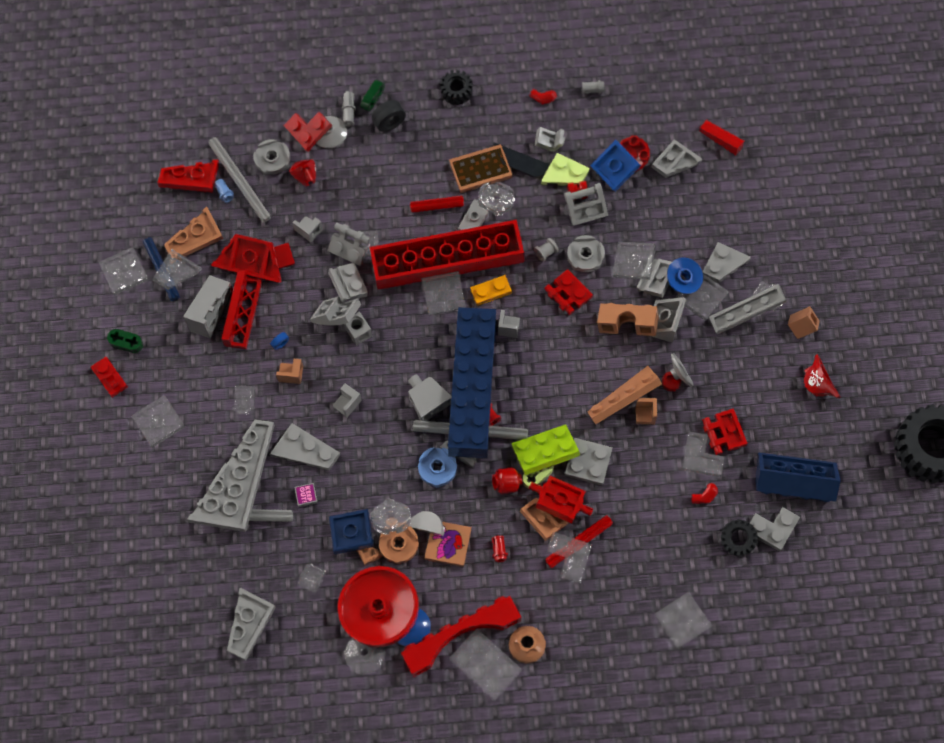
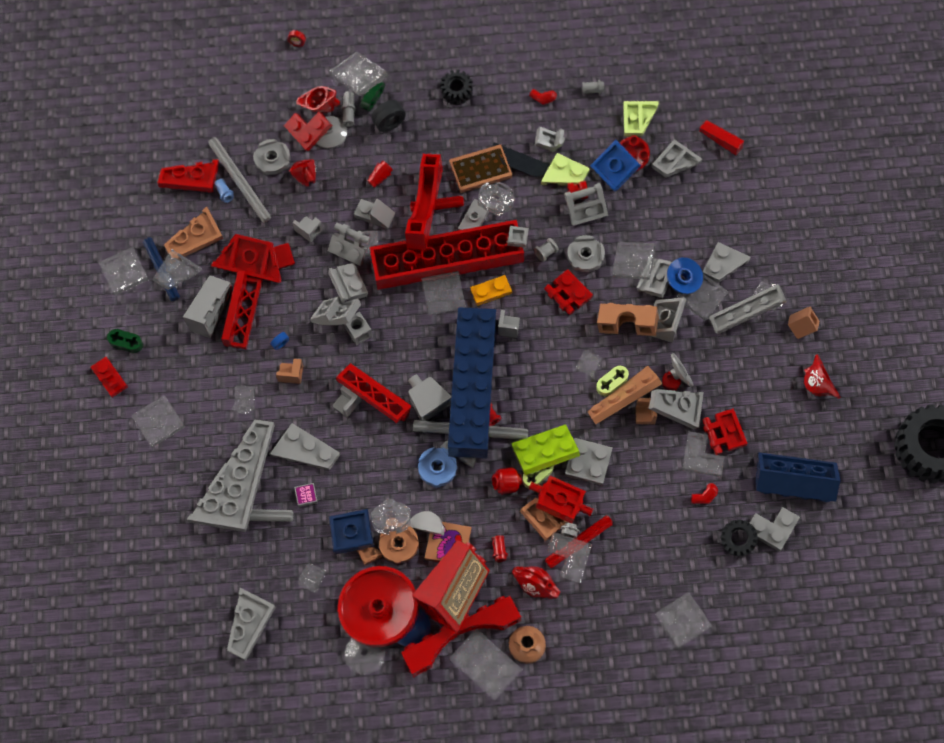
none -> red tile [287,30,306,47]
none -> red hat [296,86,340,113]
none -> clear plate [330,52,388,96]
none -> red fence [336,363,411,423]
none -> light grey slope [354,199,395,229]
none -> red cone [367,160,393,188]
none -> red arch [405,154,443,250]
none -> slope [412,540,490,632]
none -> light grey tile [508,226,529,248]
none -> red hat [511,566,561,598]
none -> light grey plate [560,523,580,539]
none -> clear slope [576,350,603,377]
none -> yellowish green beam [596,366,629,397]
none -> yellowish green wing [623,101,659,137]
none -> light grey wing [649,390,704,429]

